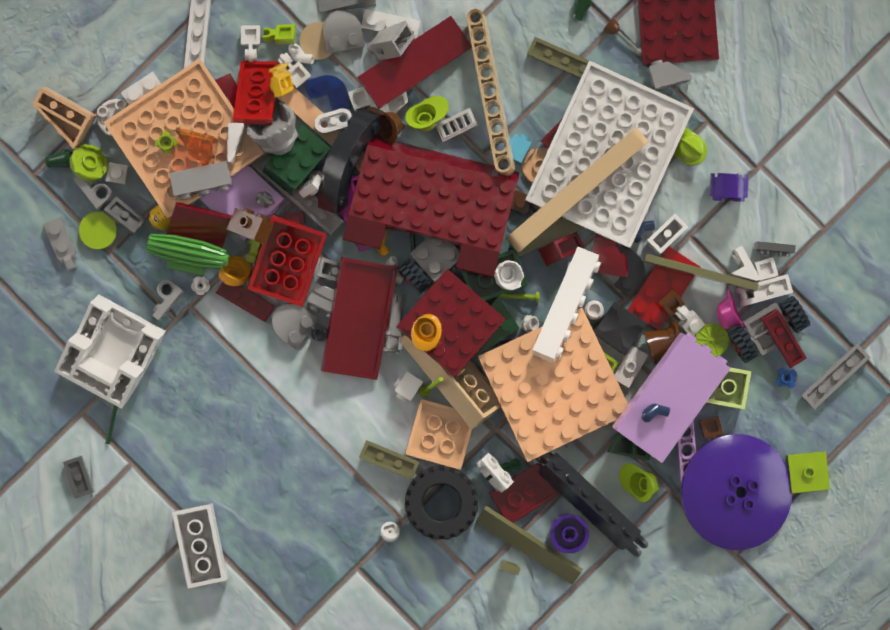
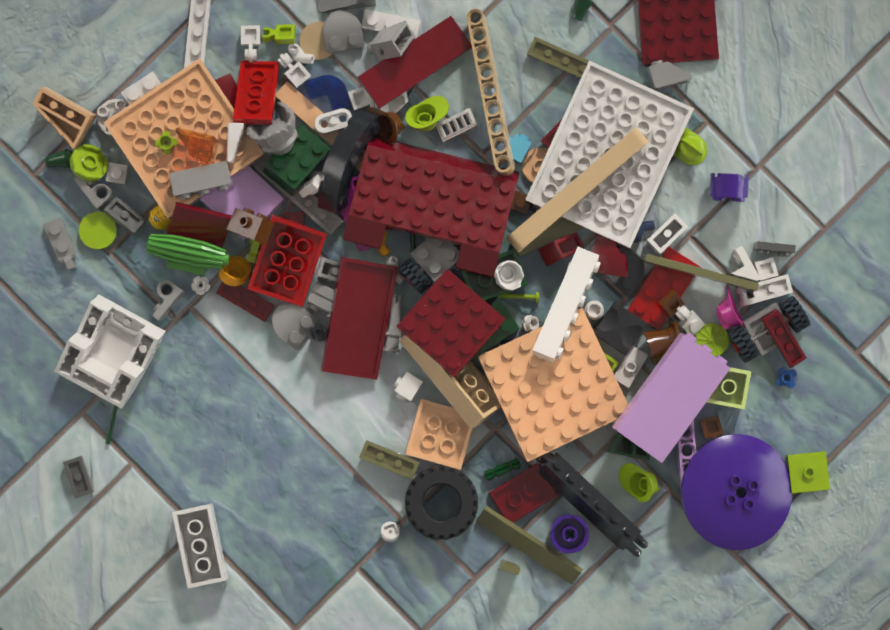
dark grey plate [256,191,275,208] -> none
yellow plate [269,63,294,97] -> none
light orange hat [411,314,442,351] -> none
lime piece [419,377,443,398] -> none
white hinge [476,453,514,493] -> none
hinge [603,18,642,56] -> none
dark blue arm [641,404,670,423] -> none
light grey plate [800,343,871,409] -> none

